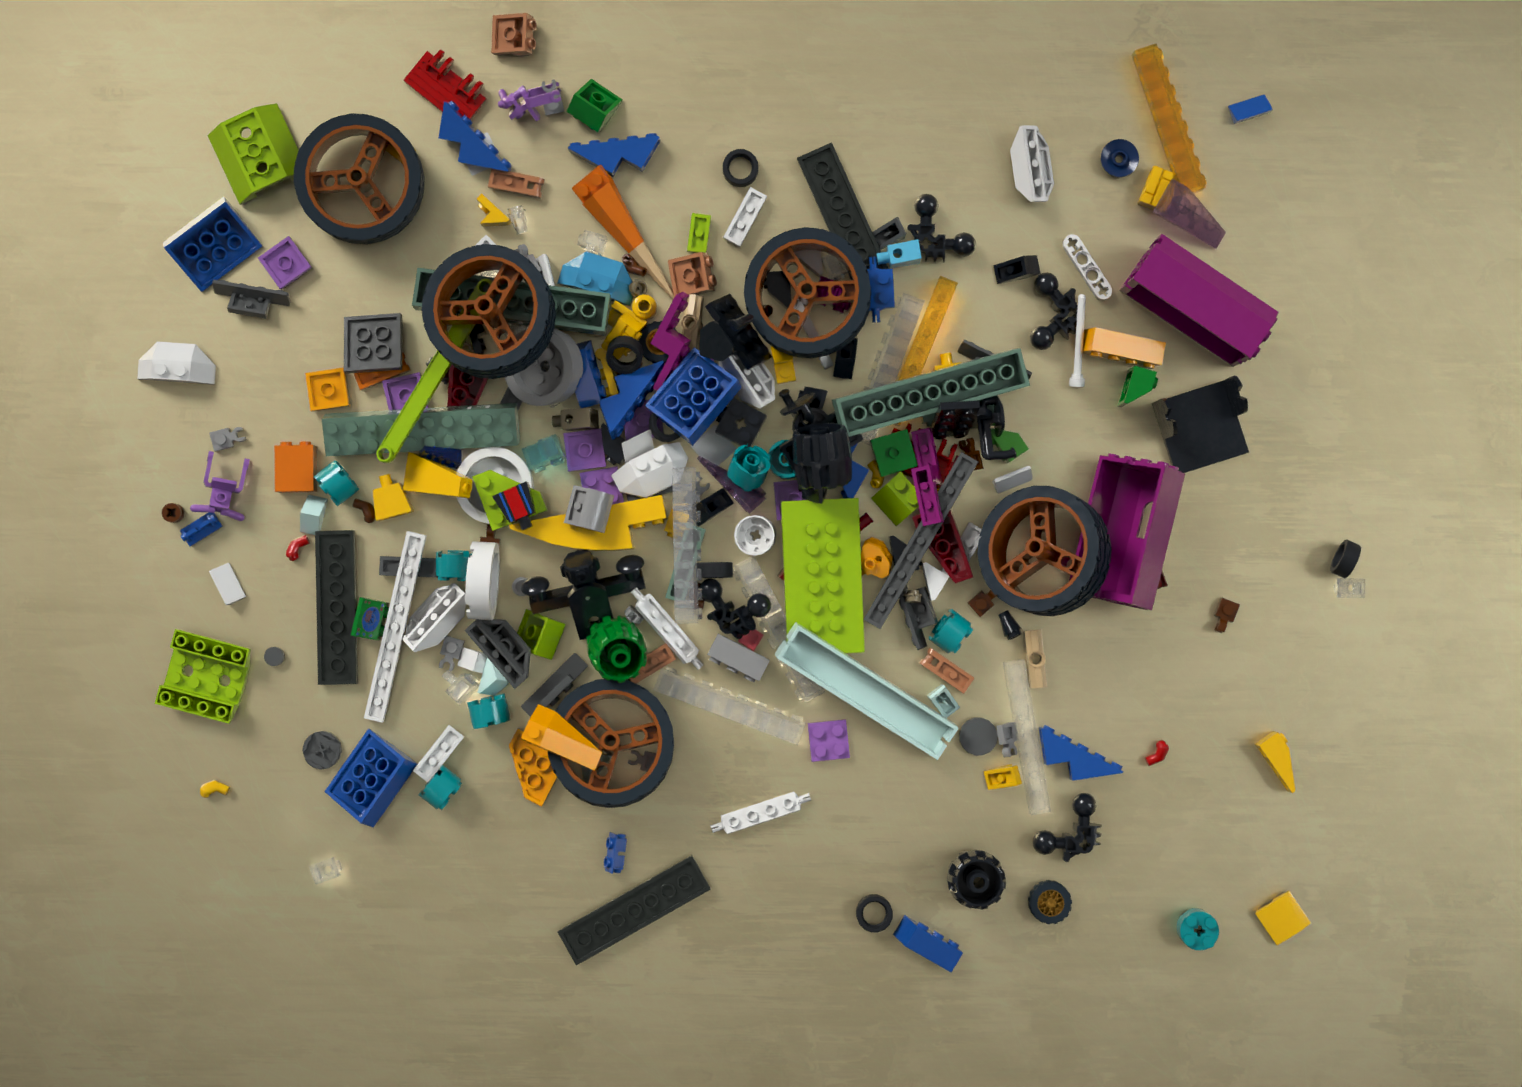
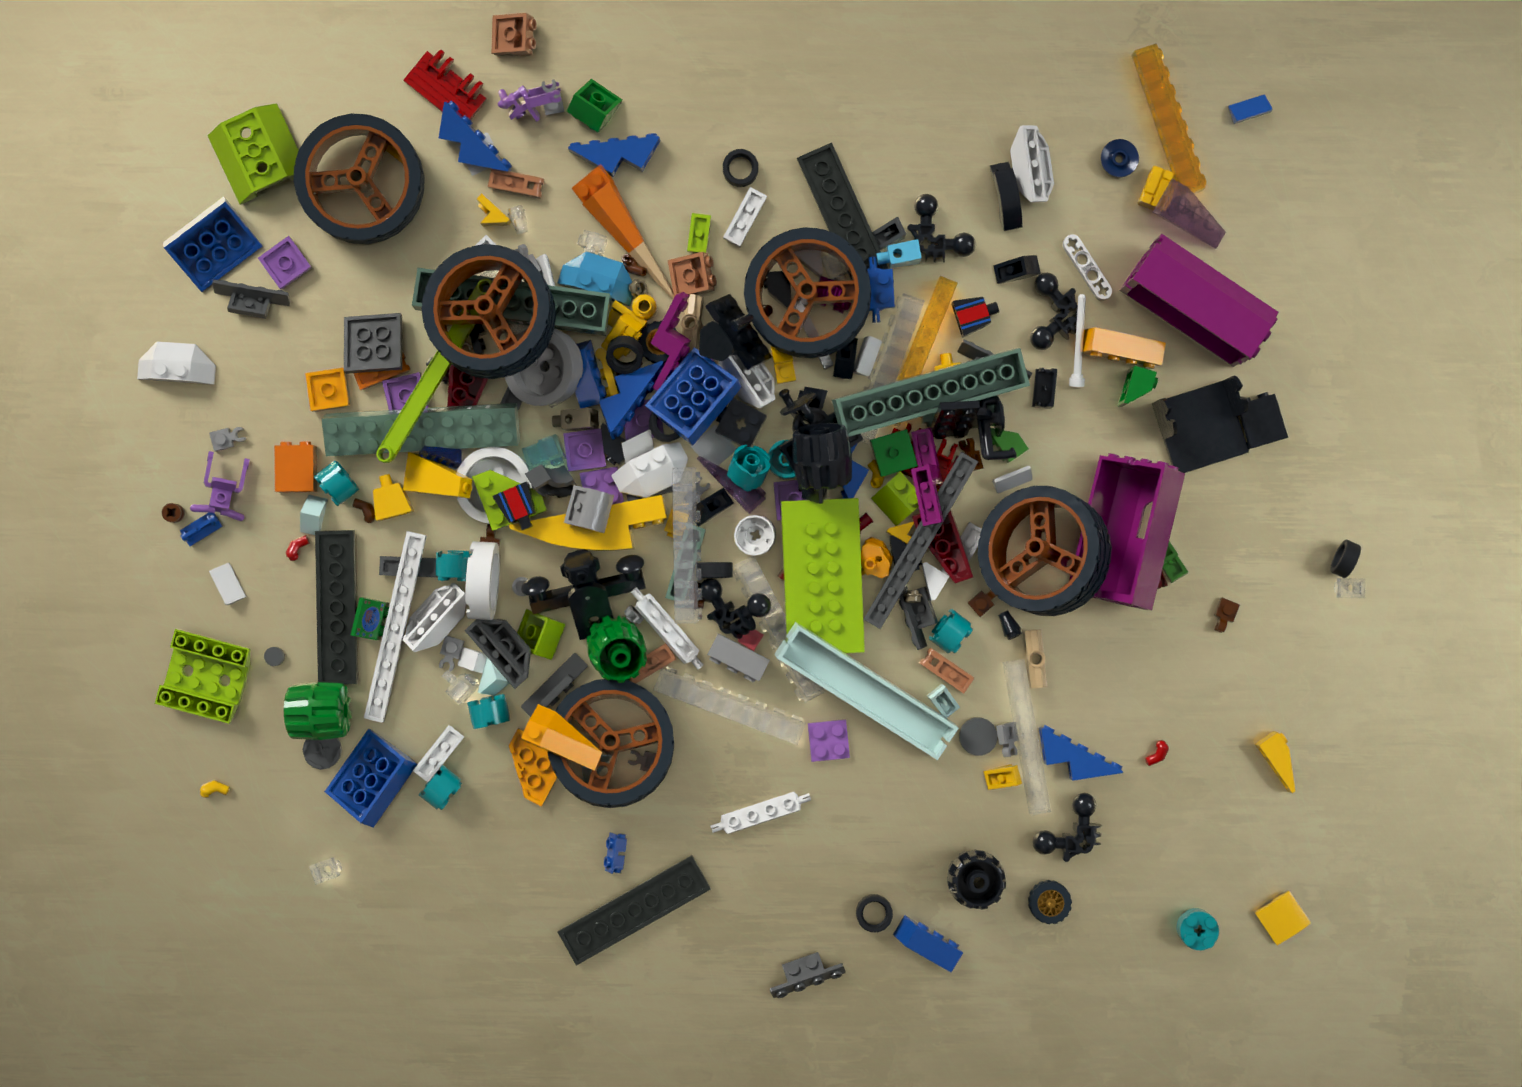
none -> green wheel [284,682,352,740]
none -> dark grey brick [525,464,577,498]
none -> dark grey bracket [770,952,846,998]
none -> white slope [853,336,882,376]
none -> yellow slope [886,521,914,544]
none -> torso [951,297,999,338]
none -> black arch [990,162,1023,231]
none -> black hinge [1032,368,1057,409]
none -> bright green slope [1162,541,1188,583]
none -> black panel [1240,392,1288,450]

